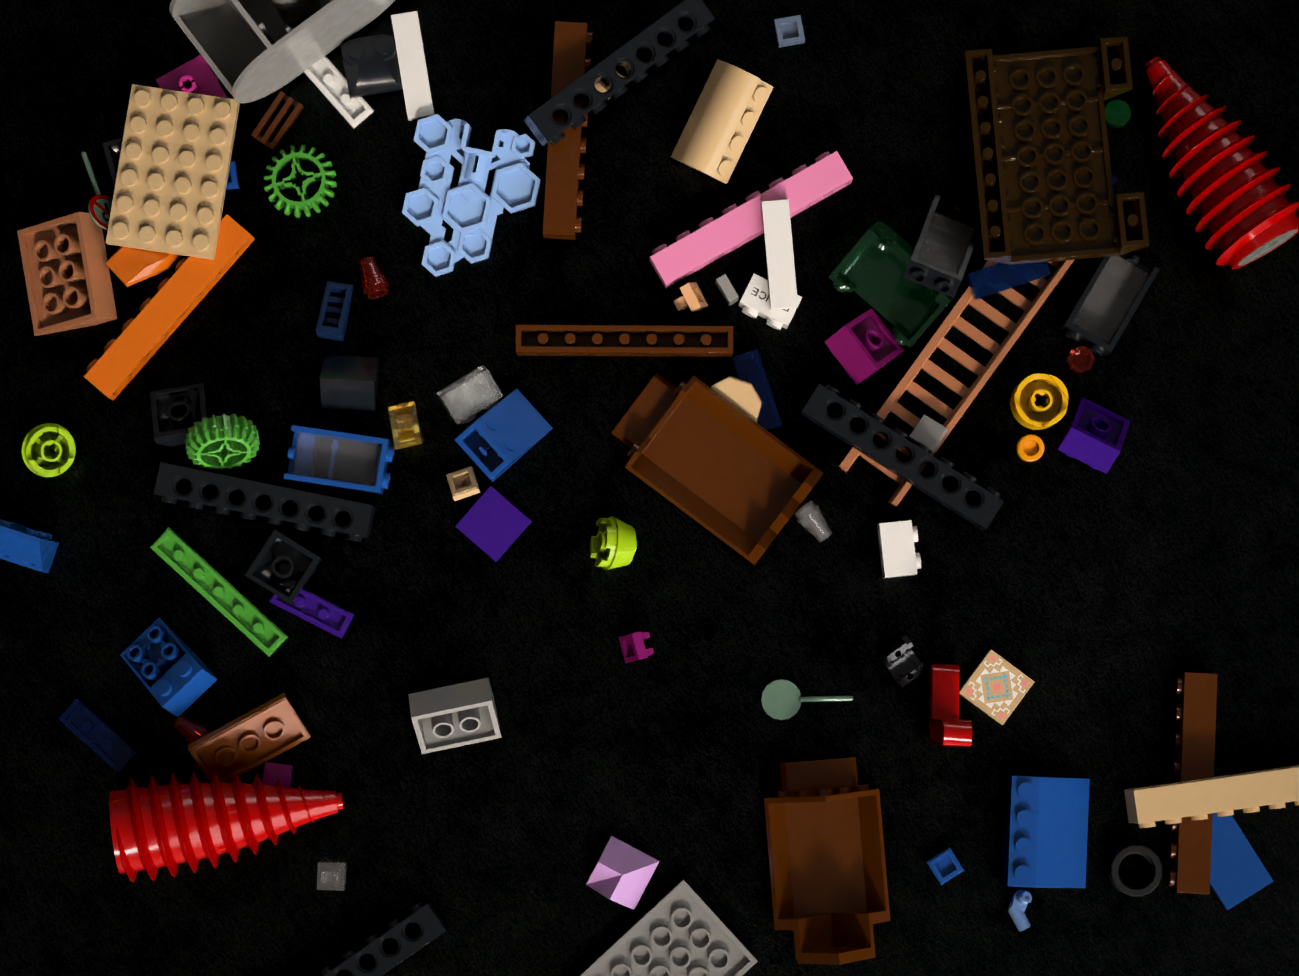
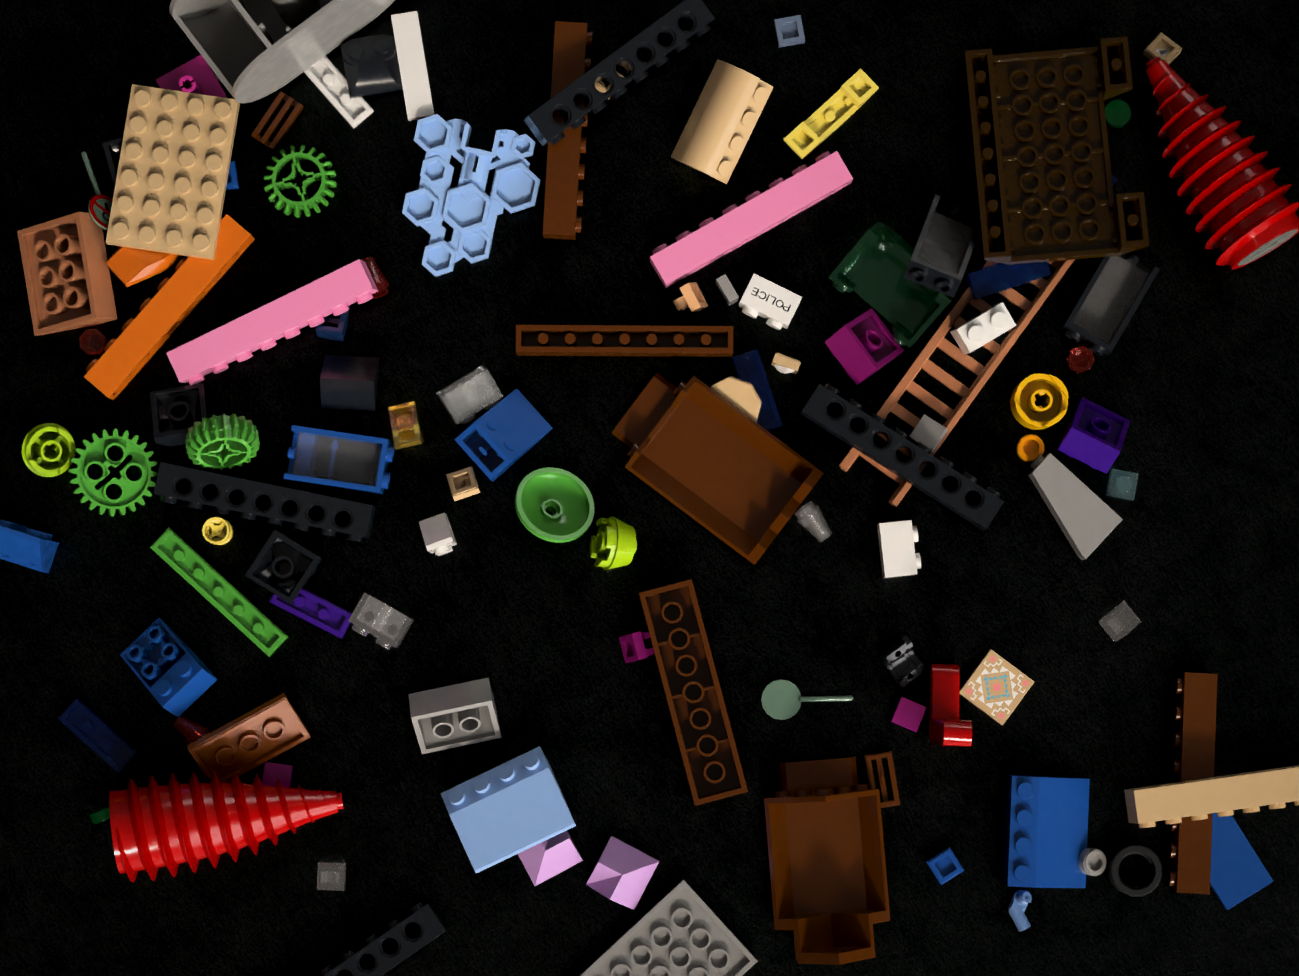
dark purple tile [455,486,532,562] -> none
white tile [761,199,798,310] -> none
none -> bright green gear [68,429,158,516]
none -> clear red tile [79,329,107,356]
none -> dark green tile [89,805,110,824]
none -> bright pink brick [167,259,378,386]
none -> light yellow wheel [202,517,234,545]
none -> clear brick [348,592,414,650]
none -> white slope [419,513,457,556]
none -> light blue slope [441,746,576,873]
none -> bright green dish [515,467,595,543]
none -> lavender slope [518,831,583,886]
none -> reddish brown brick [639,579,748,806]
none -> tan tile [771,352,801,374]
none -> light yellow slope [784,68,879,159]
none -> reddish brown tile [864,751,900,808]
none -> magenta tile [890,697,927,732]
none -> white brick [950,302,1016,355]
none -> light grey slope [1029,453,1123,560]
none -> light grey tile [1078,848,1107,876]
none -> clear slope [1099,601,1141,642]
none -> clear light blue plate [1106,469,1139,501]
none -> tan tile [1143,32,1182,64]

